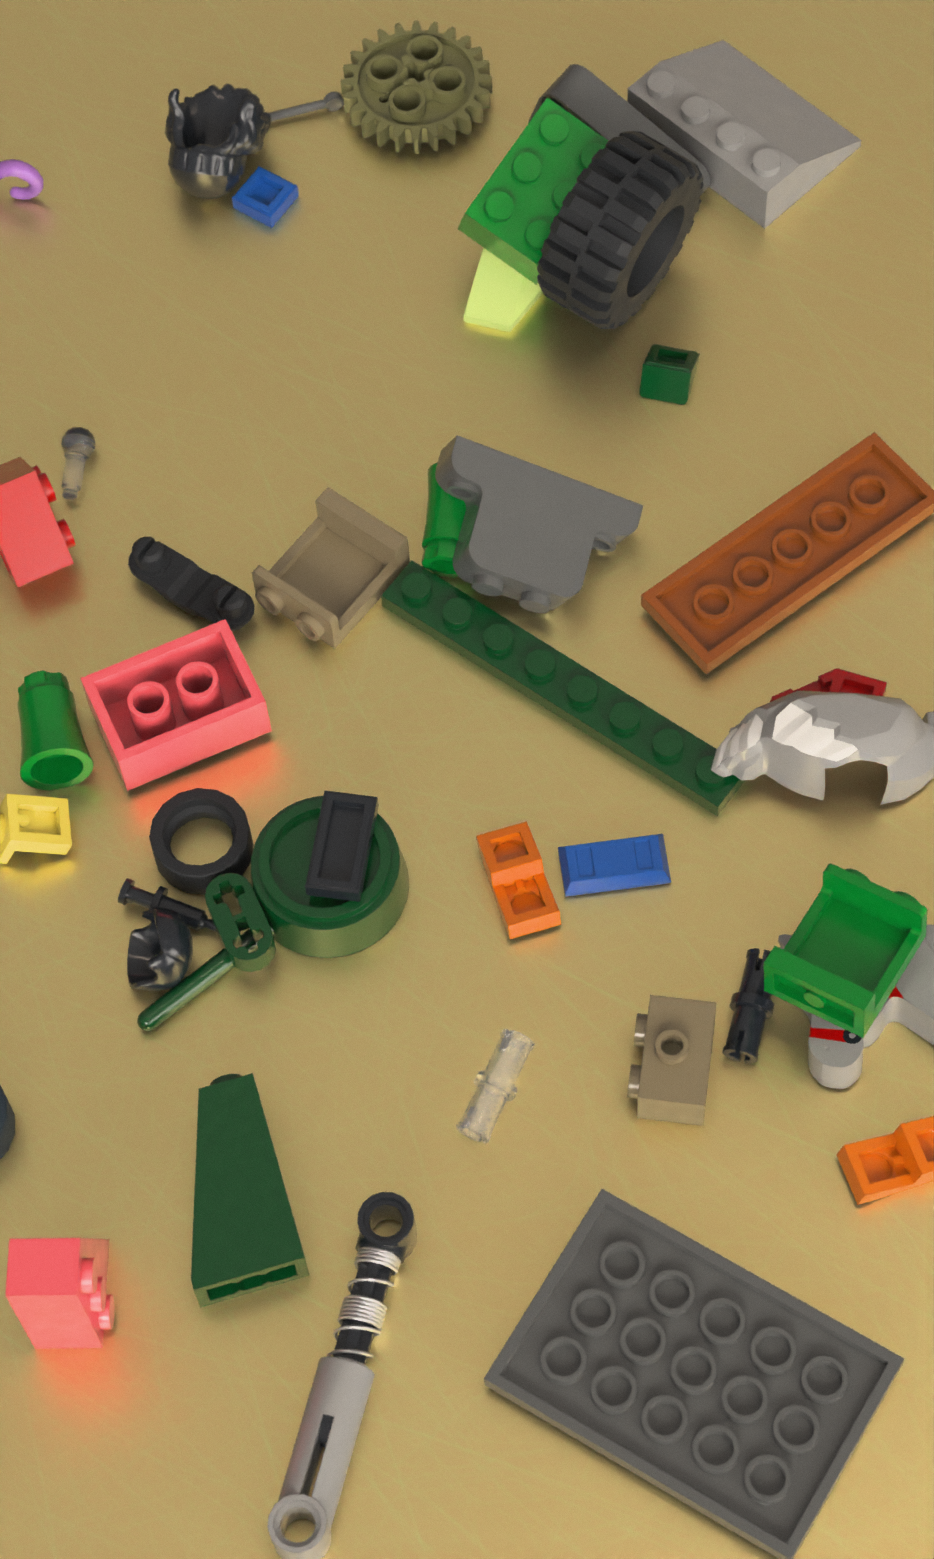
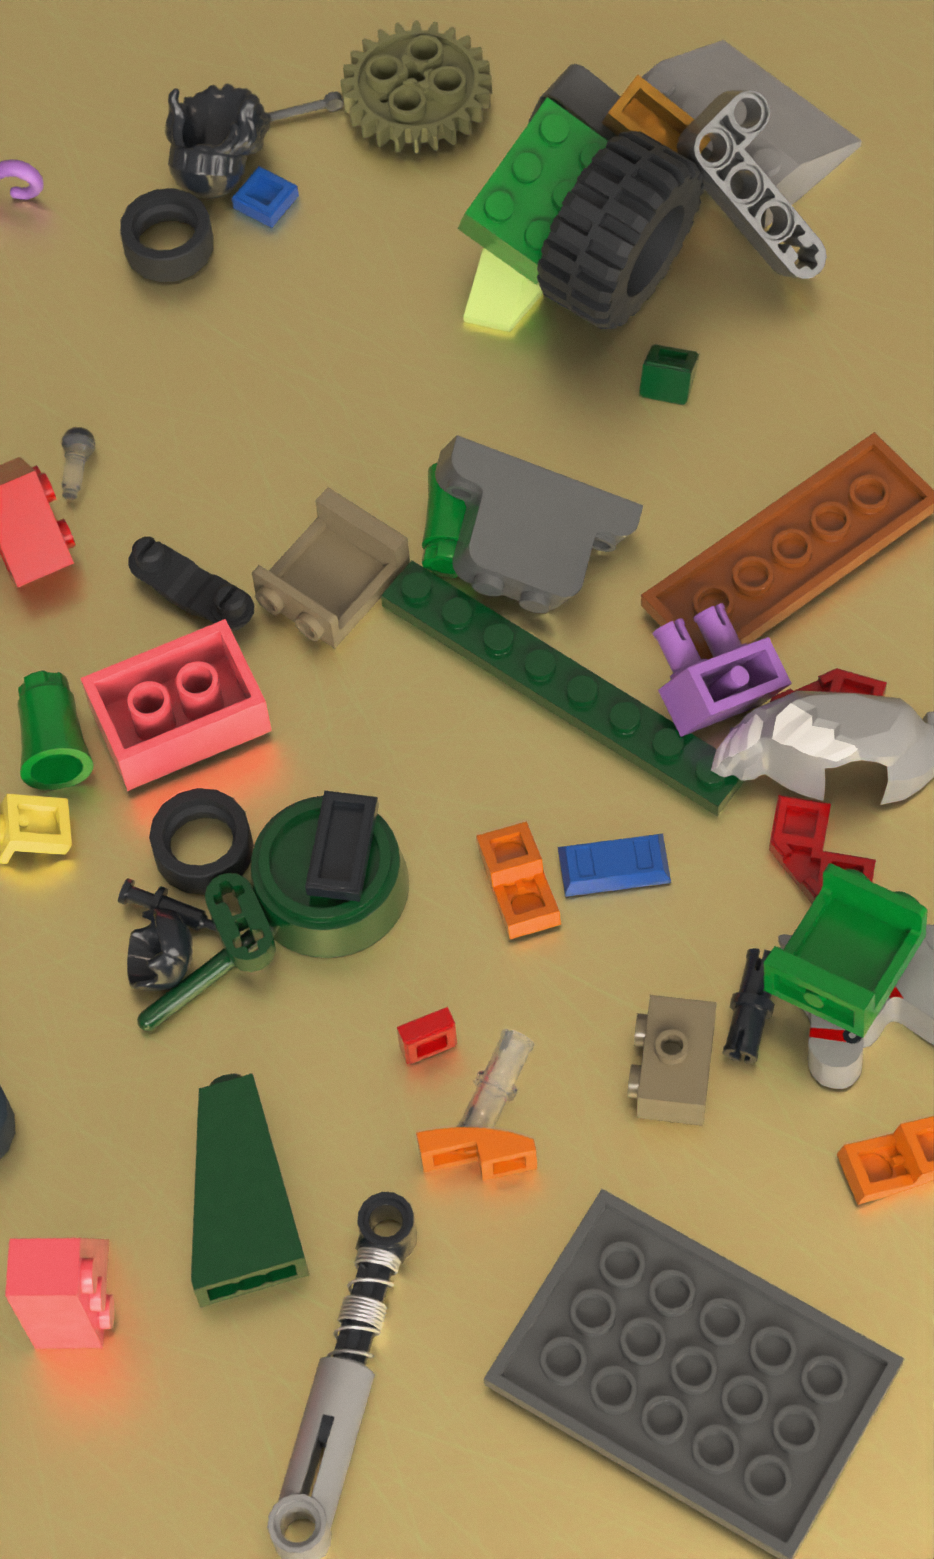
none -> black tyre [120,188,213,282]
none -> red tile [397,1007,457,1065]
none -> orange slope [416,1127,537,1181]
none -> pearl gold brick [602,74,711,154]
none -> medium lavender brick [652,603,792,737]
none -> dark grey beam [677,90,827,279]
none -> red tile [769,795,876,904]

